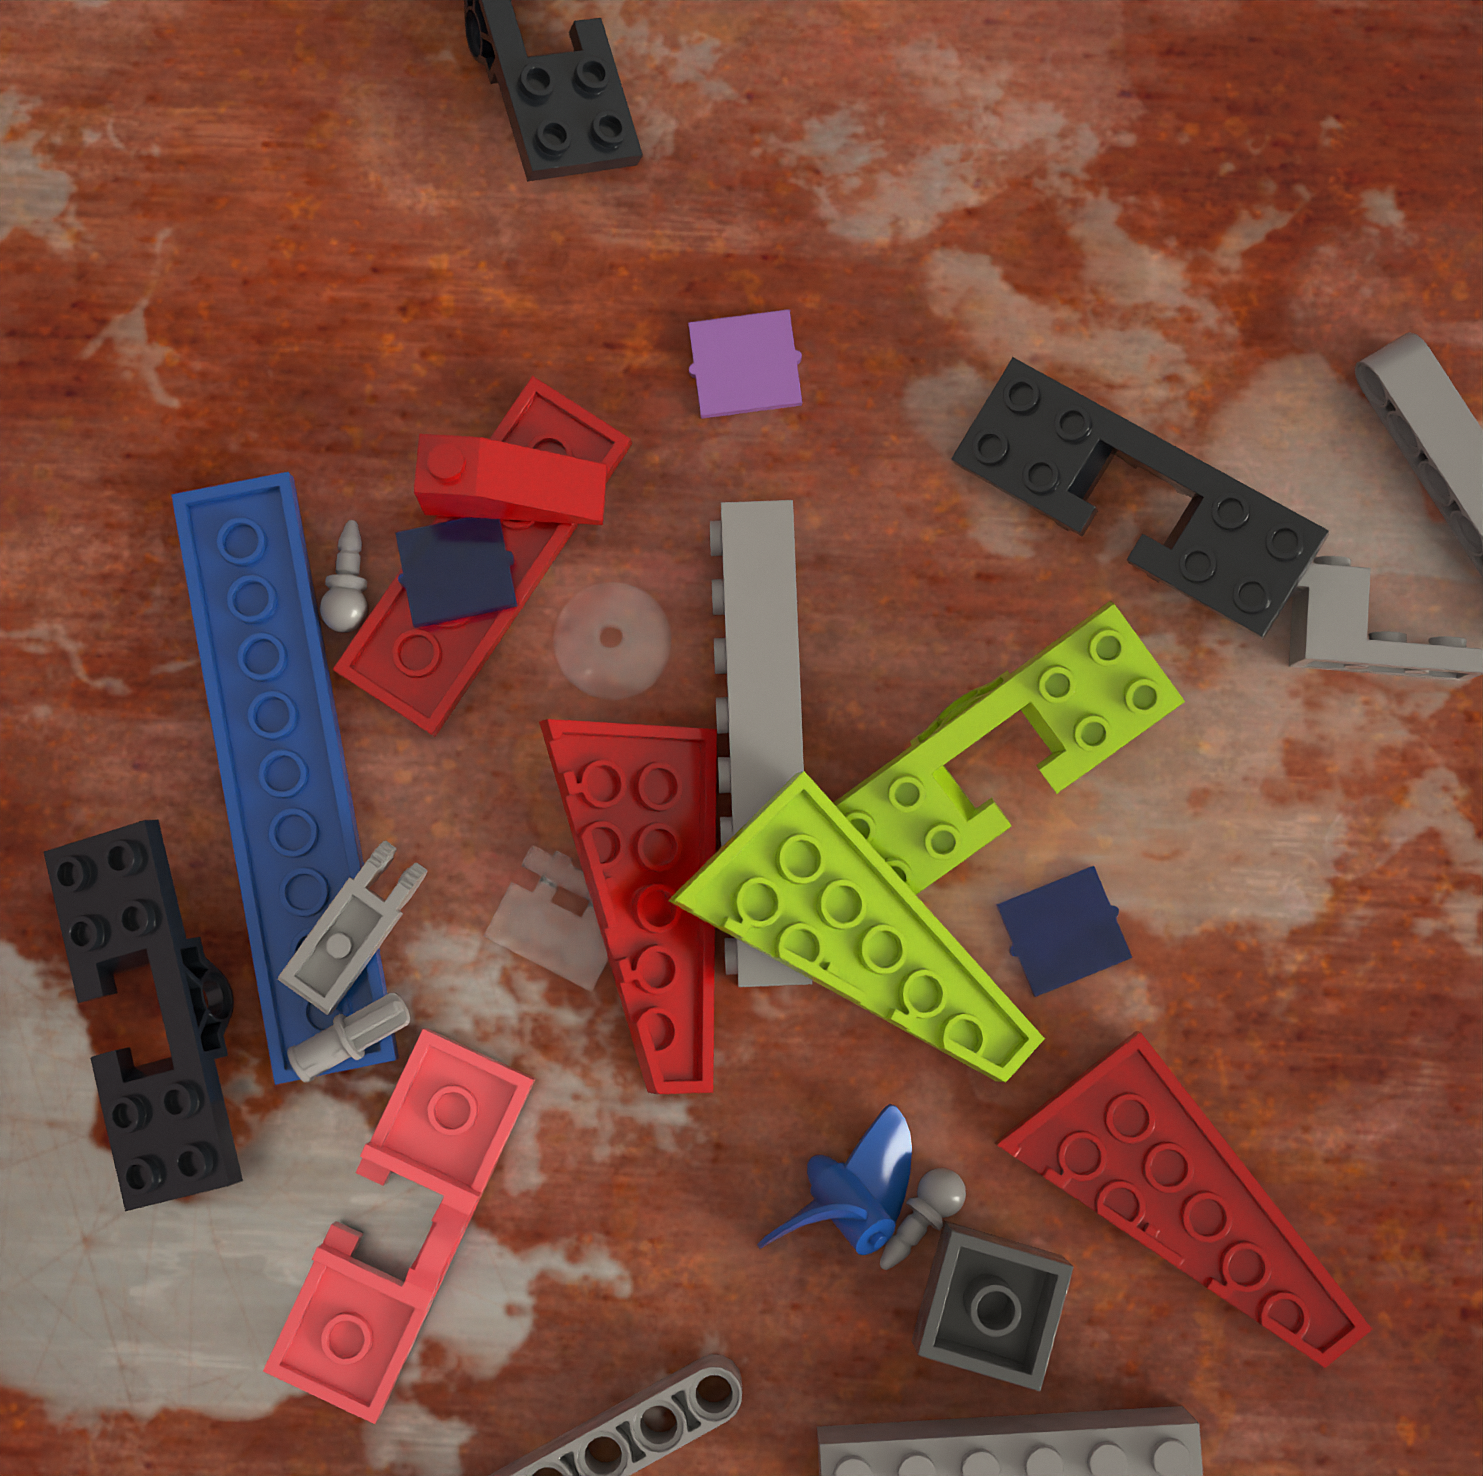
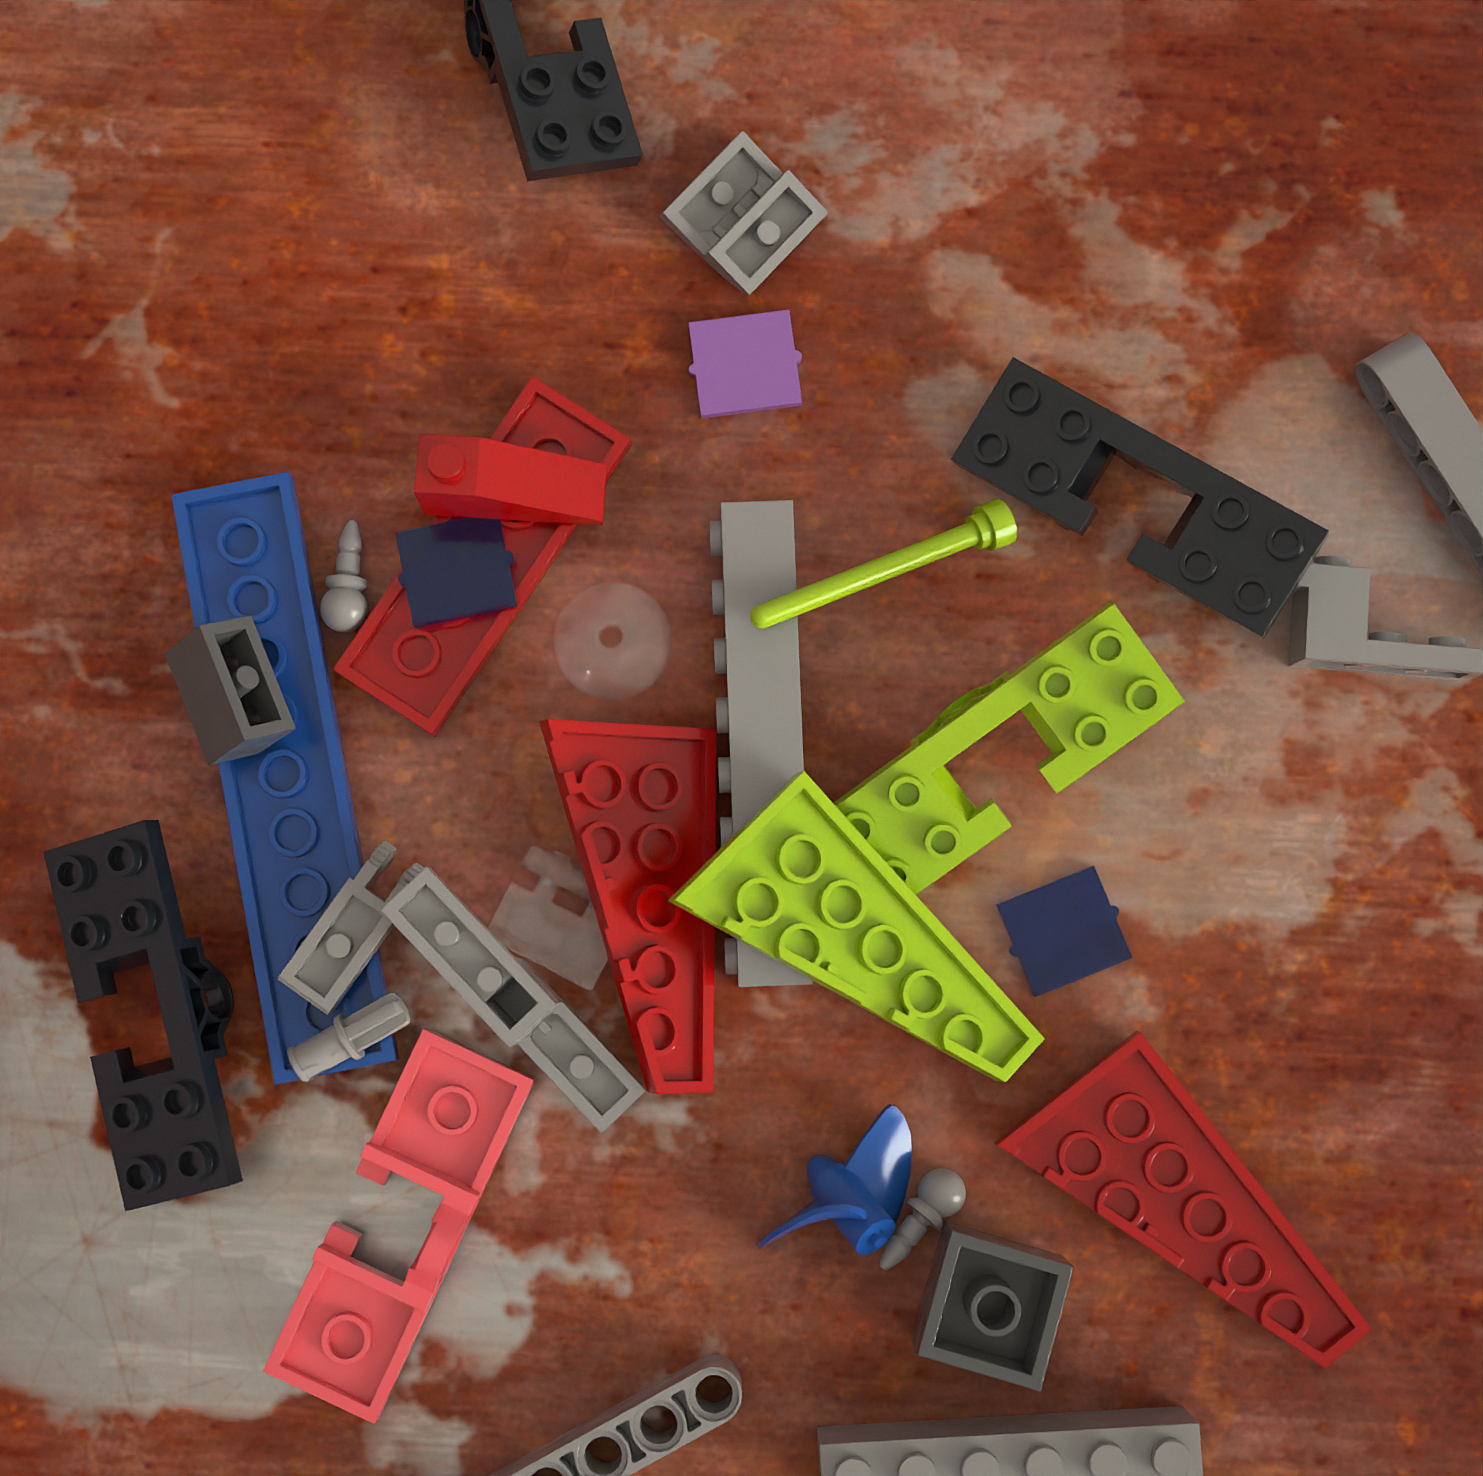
none -> dark grey brick [164,616,296,766]
none -> light grey bracket [381,866,647,1134]
none -> light grey slope [659,130,829,296]
none -> lime piece [750,498,1017,629]

